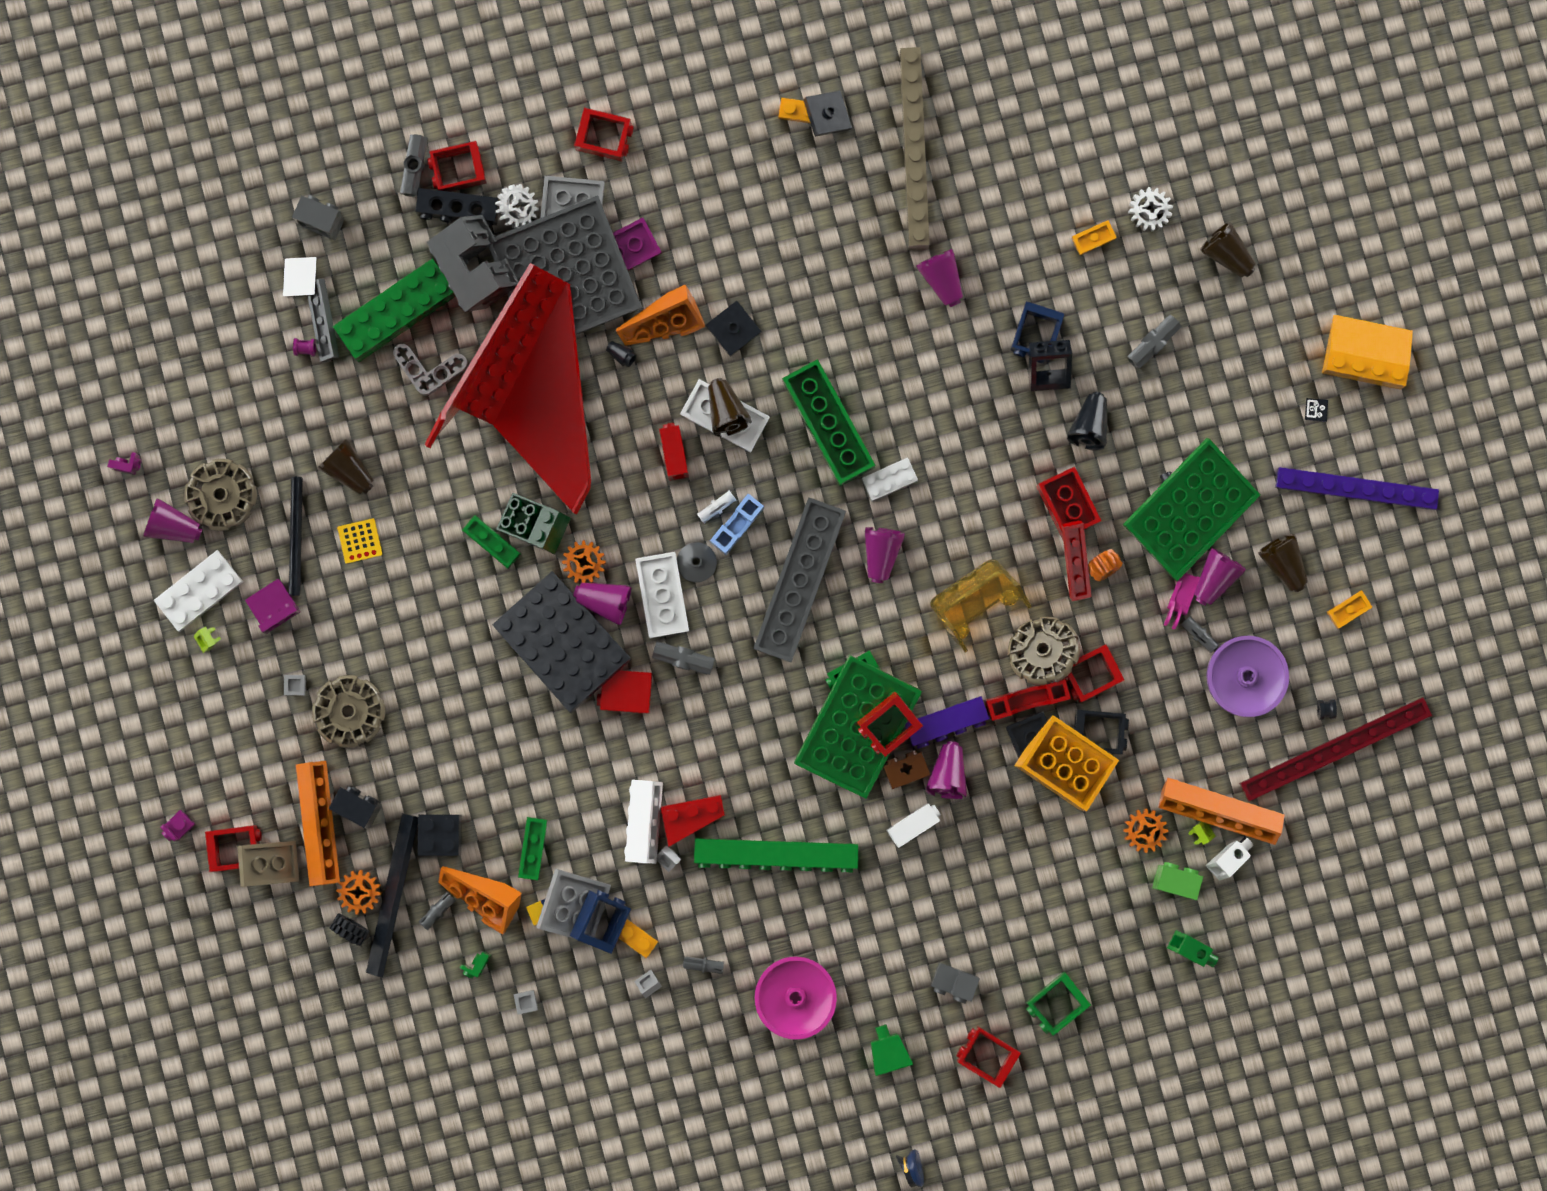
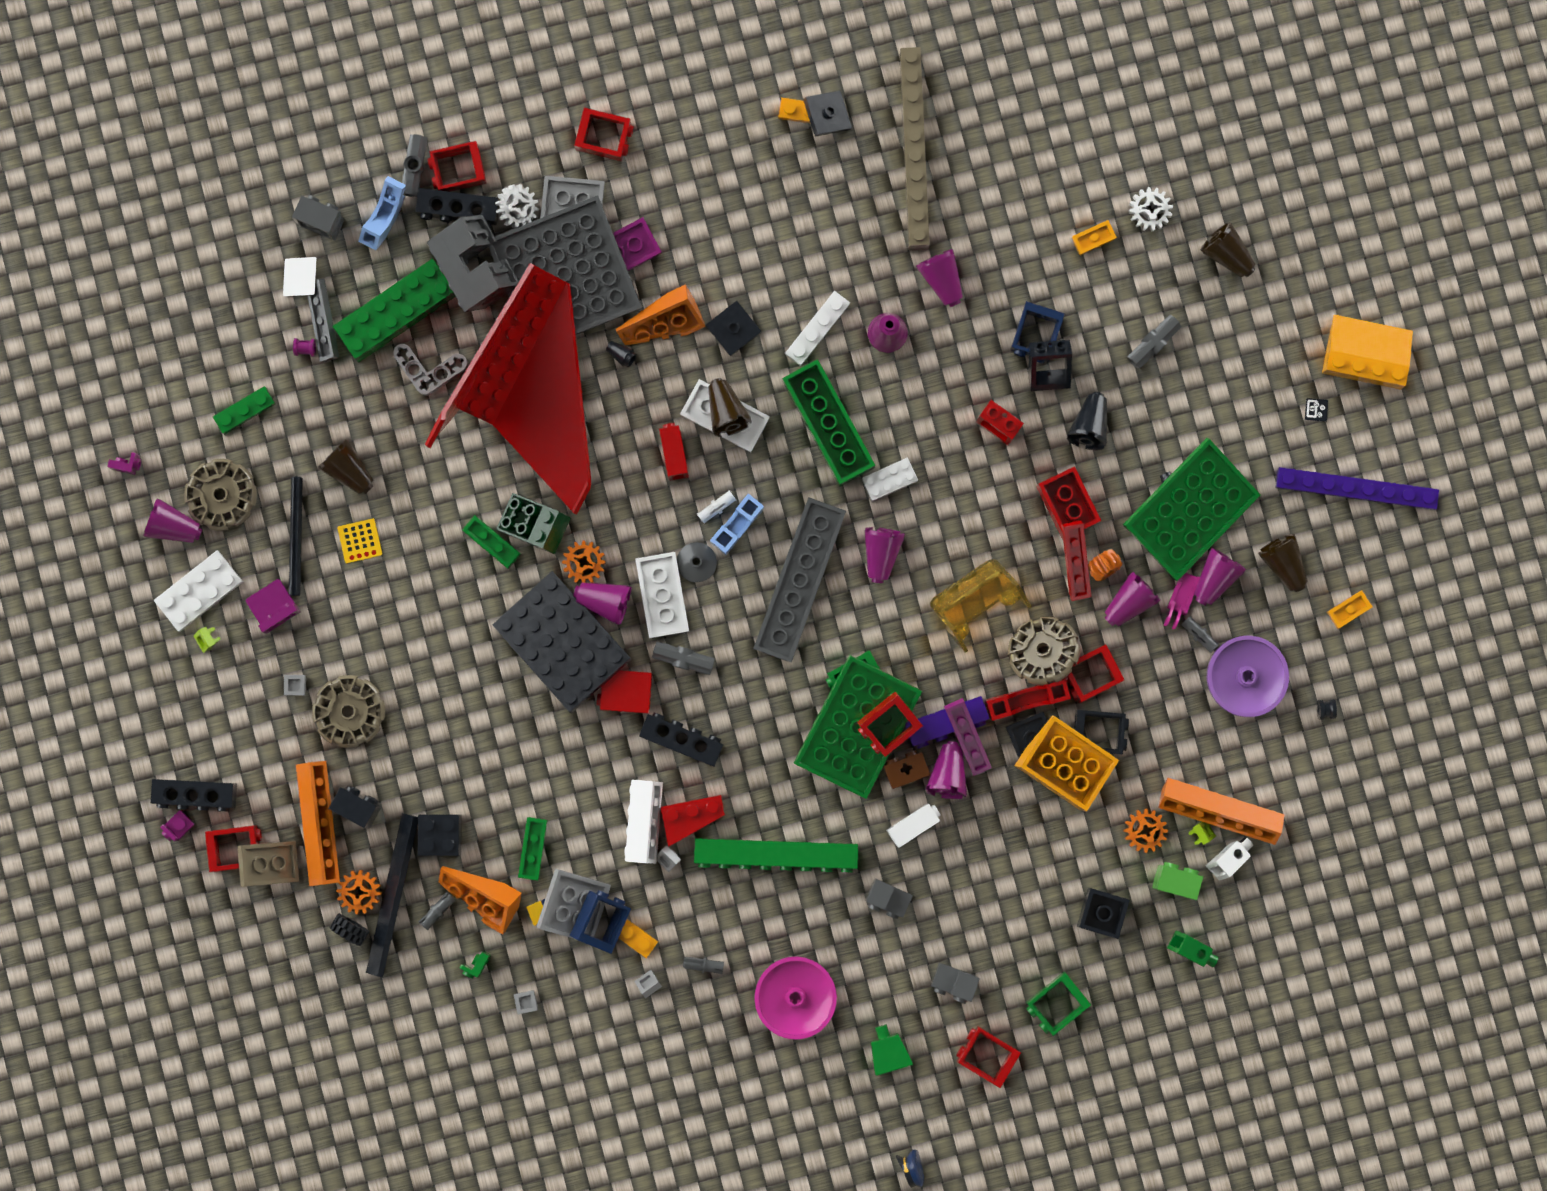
dark red plate [1239,697,1432,802] -> none
none -> black brick [150,779,237,812]
none -> green plate [213,386,276,435]
none -> light blue arch [358,176,406,250]
none -> black brick [639,712,724,767]
none -> white plate [785,291,850,366]
none -> dark grey brick [865,878,913,919]
none -> magenta cone [868,313,908,353]
none -> magenta plate [944,698,992,776]
none -> red window [976,400,1024,446]
none -> black brick [1077,887,1130,939]
none -> magenta cone [1104,571,1161,627]

